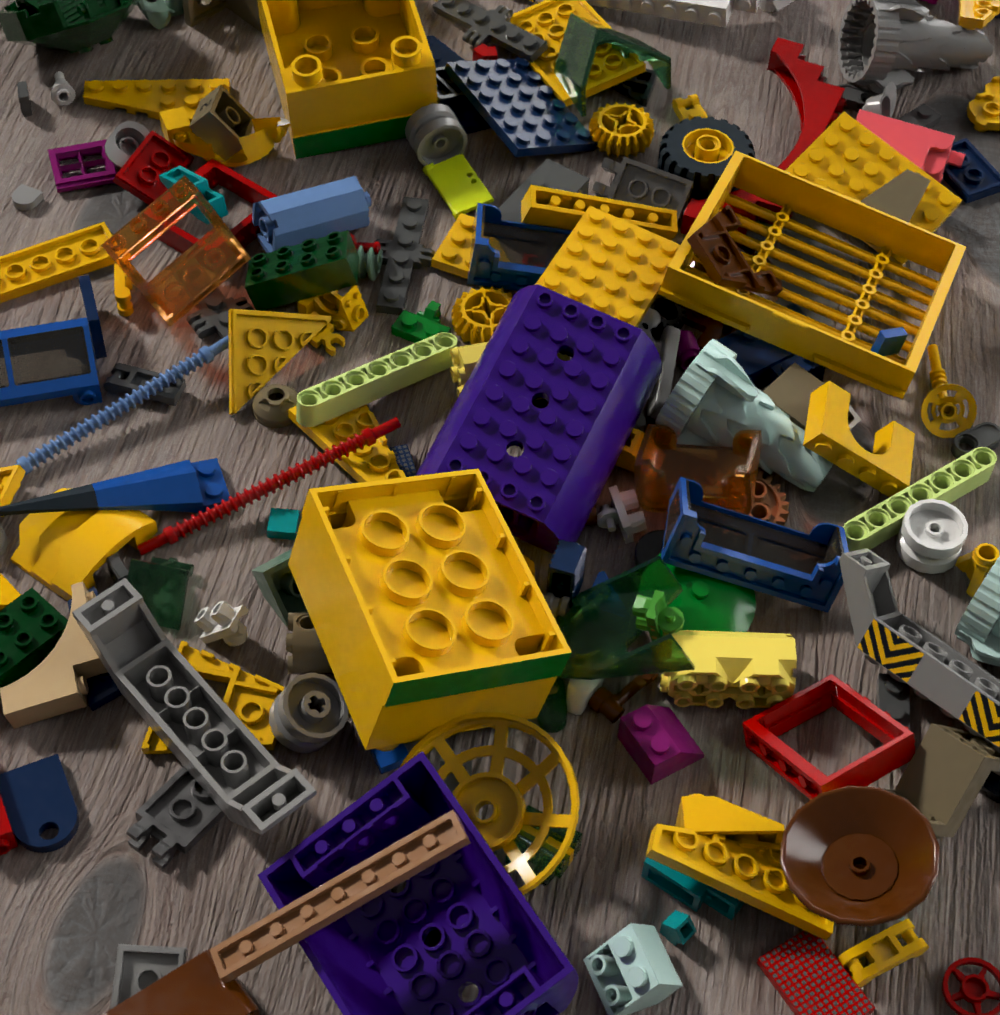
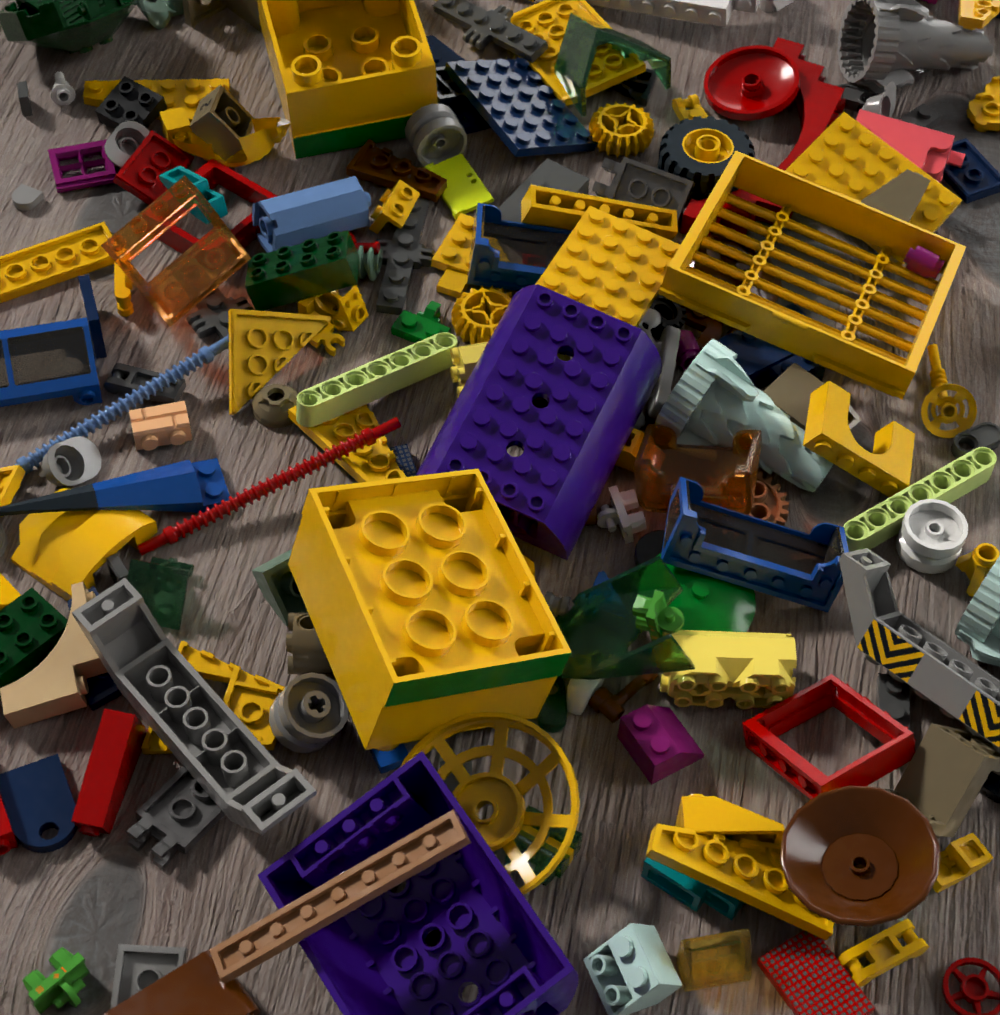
white hips [194,600,249,647] -> none
teal tile [267,508,300,540] -> none
red piece [473,43,498,61] -> none
dark blue brick [546,540,587,608] -> none
teal piece [660,910,697,946] -> none
reddish brown wing [687,205,783,296] -> none
tile [871,327,908,356] -> none
none -> bright green hips [23,947,90,1014]
none -> light grey piece [39,436,102,486]
none -> red slope [71,708,148,837]
none -> black brick [95,76,167,129]
none -> light nougat brick [129,401,192,451]
none -> reddish brown wing [346,139,447,202]
none -> yellow bracket [369,179,420,234]
none -> yellow tile [437,268,469,298]
none -> clear yellow tile [676,928,752,992]
none -> red dish [704,45,800,121]
none -> magenta brick [903,245,945,280]
none -> yellow slope [932,833,994,893]

